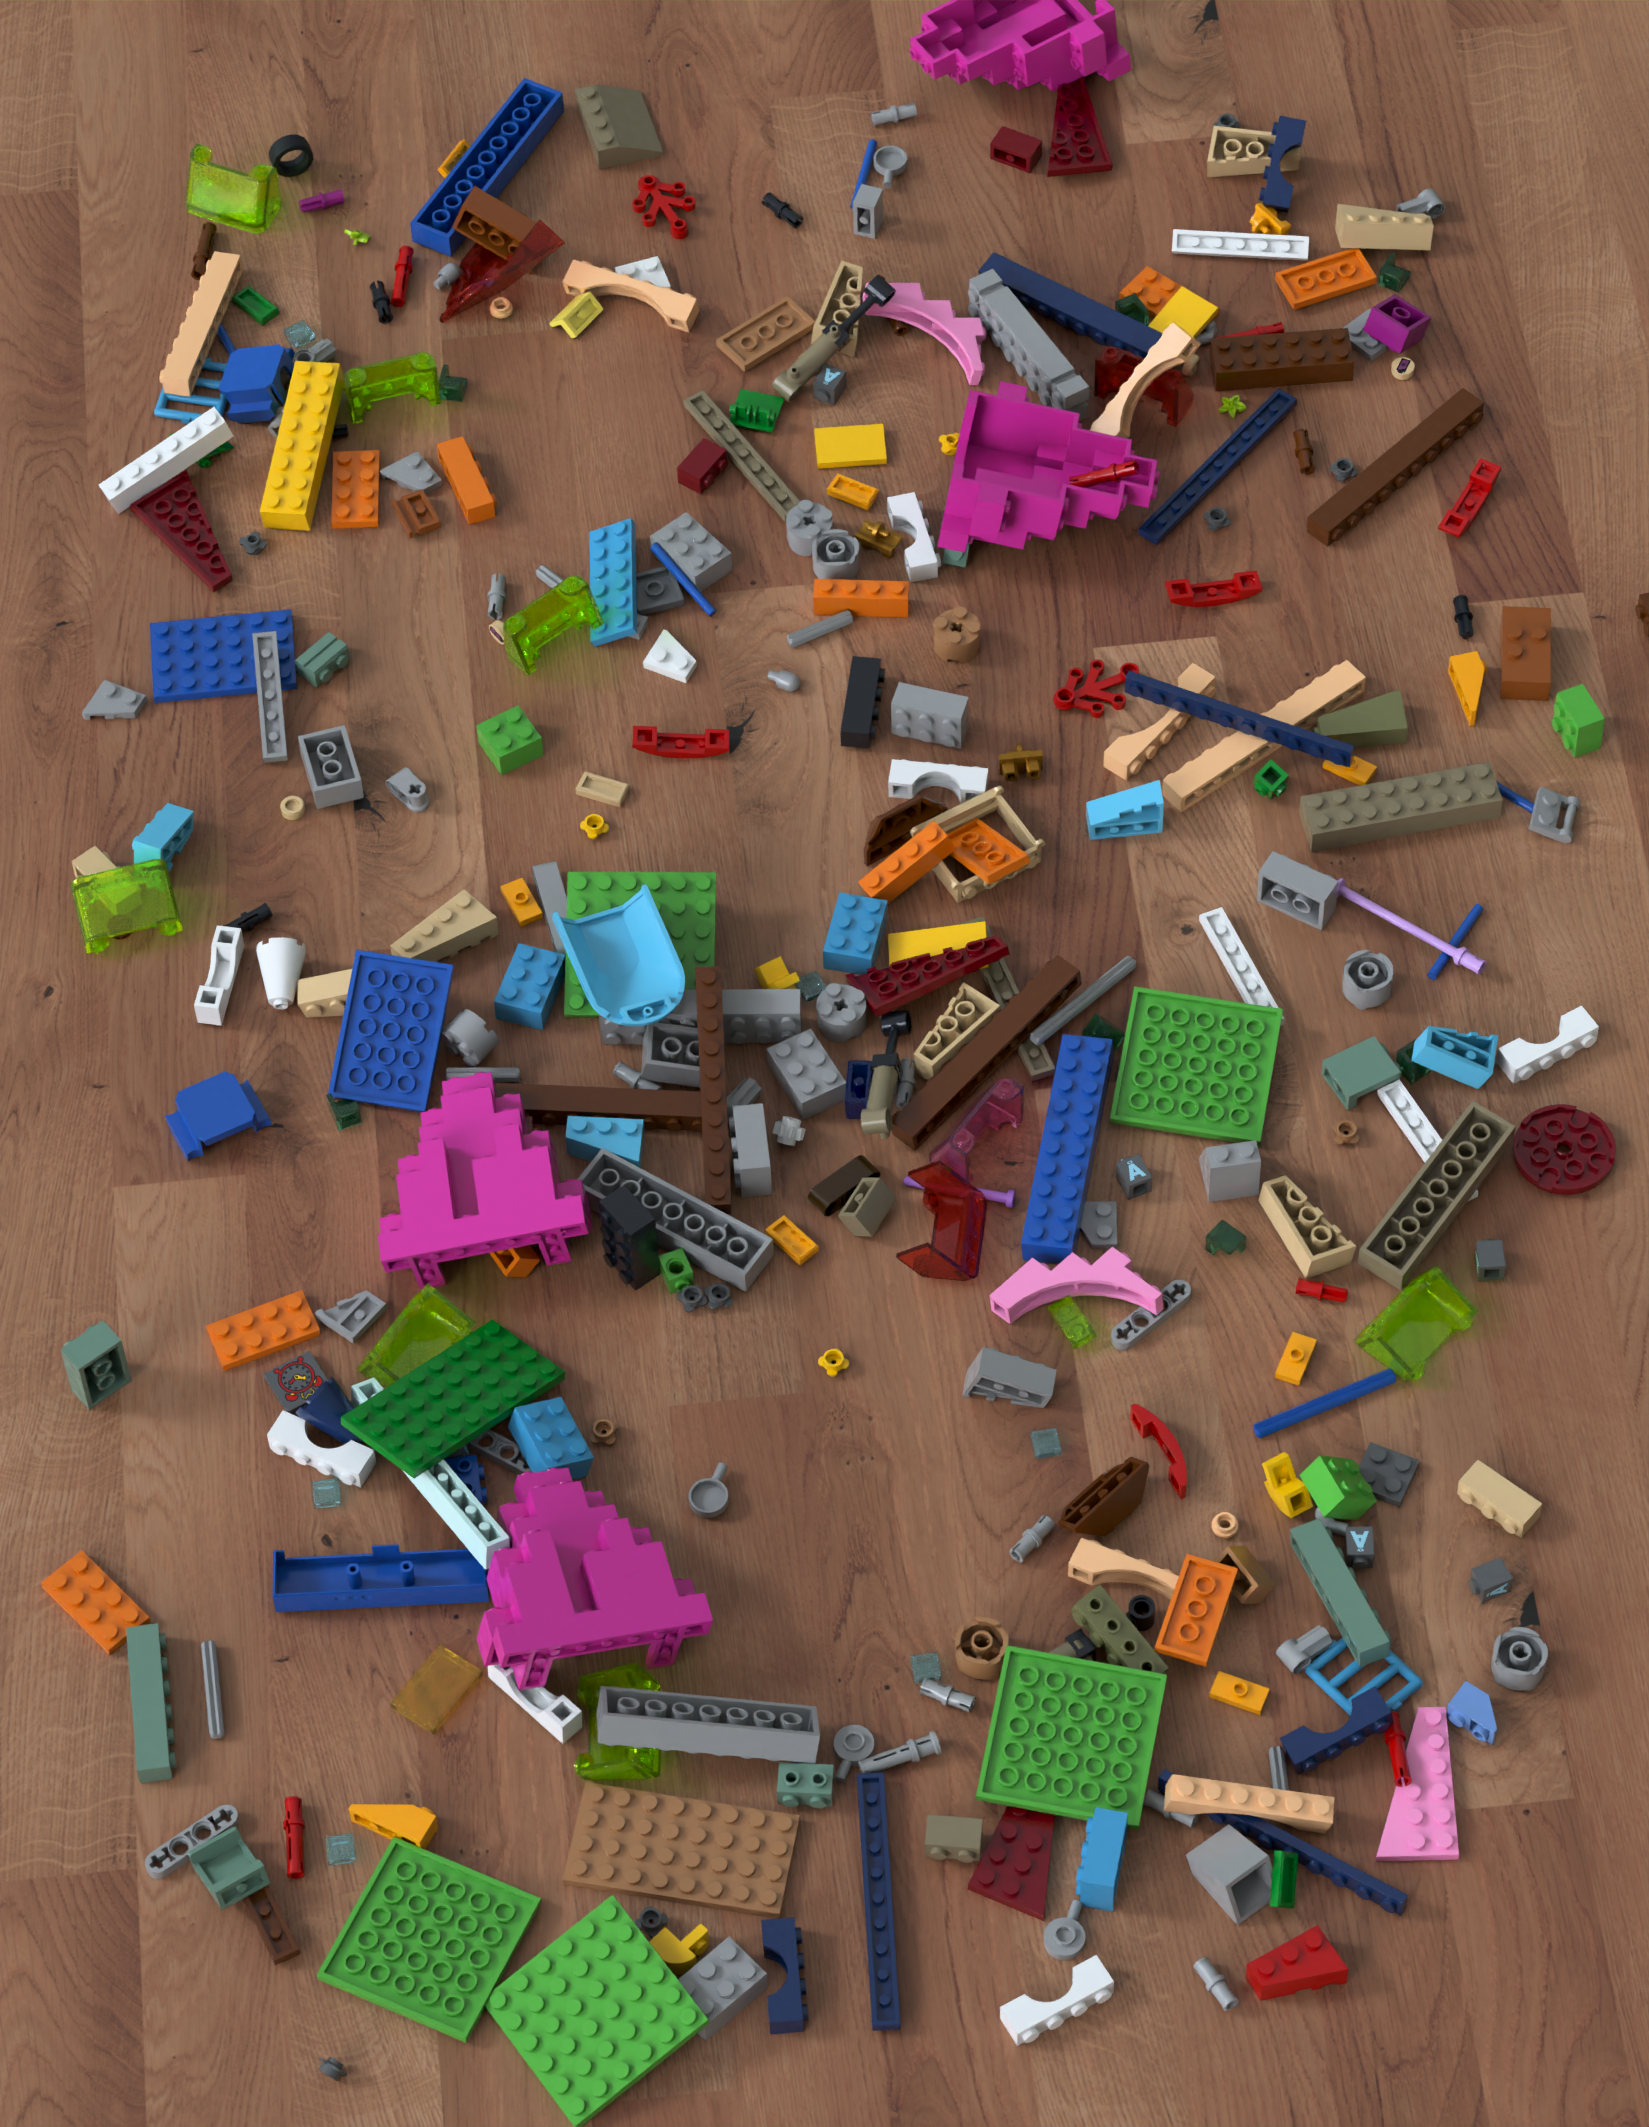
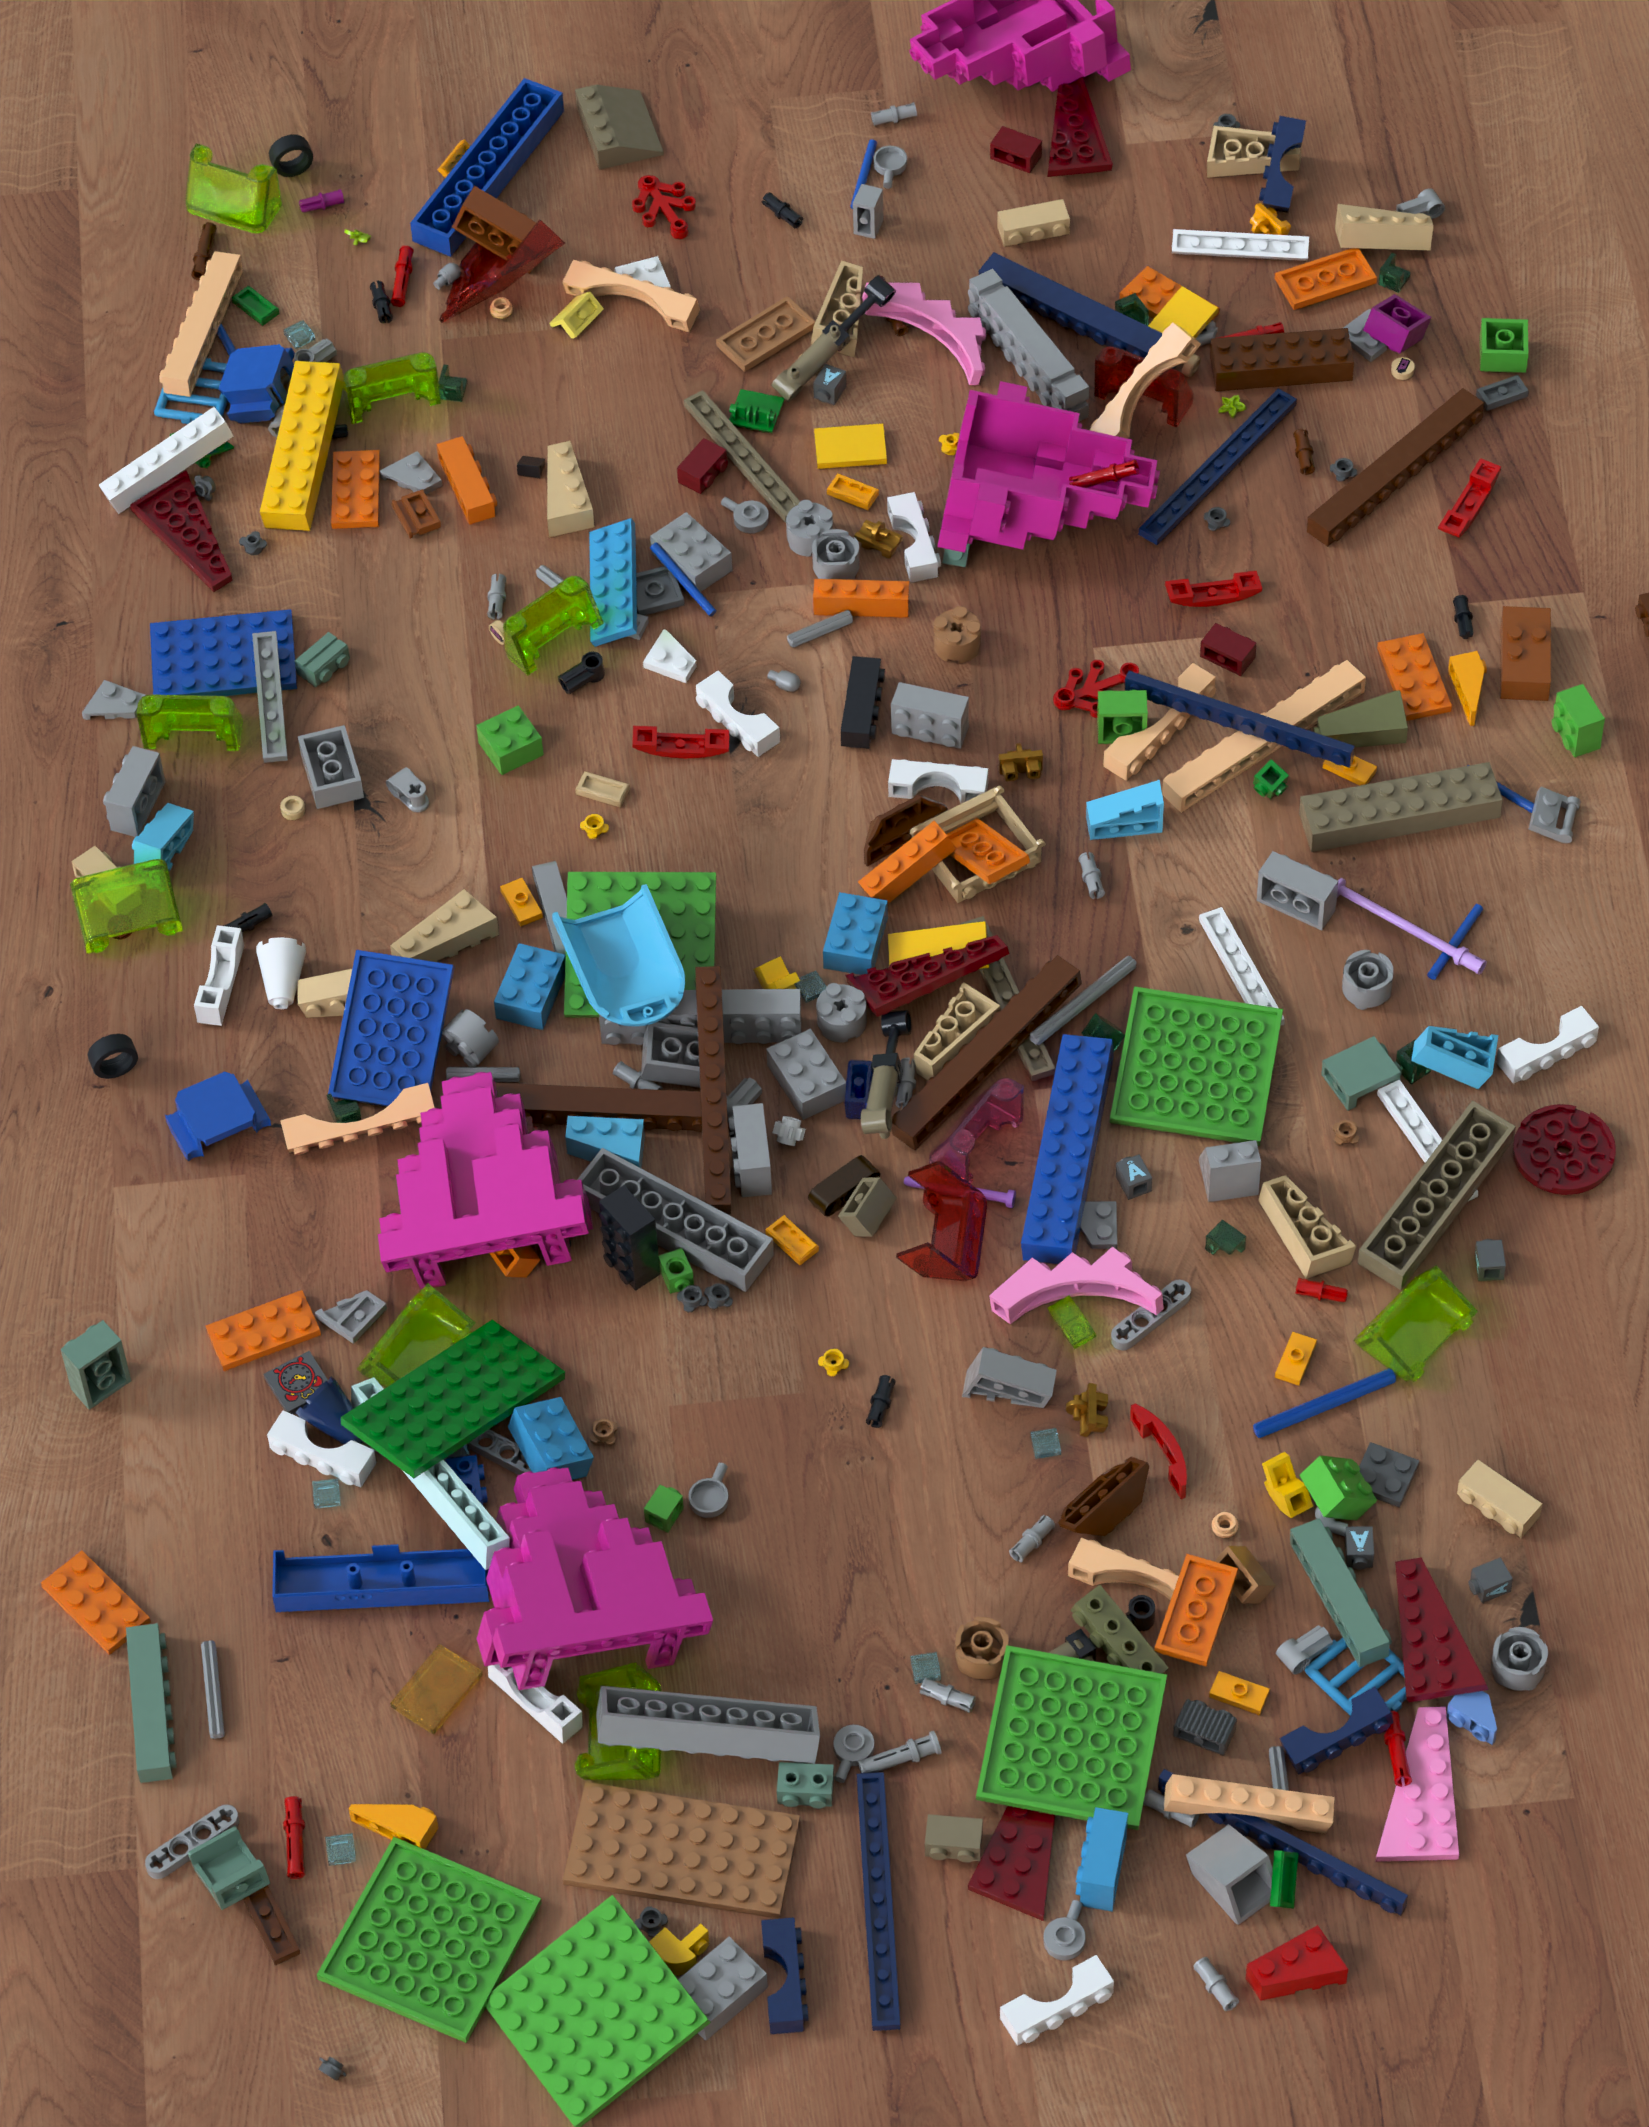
none -> black tyre [87,1034,138,1079]
none -> light grey brick [103,746,165,837]
none -> clear neon green windscreen [136,694,243,751]
none -> dark grey plate [194,475,216,501]
none -> light nougat arch [280,1083,435,1155]
none -> black slope [517,456,545,478]
none -> tan wedge [547,441,594,538]
none -> black piece [558,651,605,694]
none -> bright green brick [644,1485,684,1533]
none -> white arch [696,671,780,757]
none -> light grey piece [721,497,769,534]
none -> black pin [866,1375,896,1428]
none -> tan brick [997,199,1070,247]
none -> pearl gold hips [1066,1383,1108,1437]
none -> light grey pin [1079,852,1105,899]
none -> bright green brick [1097,690,1148,744]
none -> dark grey brick [1173,1699,1237,1756]
none -> dark red brick [1200,623,1257,676]
none -> orange plate [1377,633,1452,721]
none -> dark red wing [1395,1557,1489,1703]
none -> dark grey plate [1476,375,1529,411]
none -> bright green brick [1480,318,1528,373]

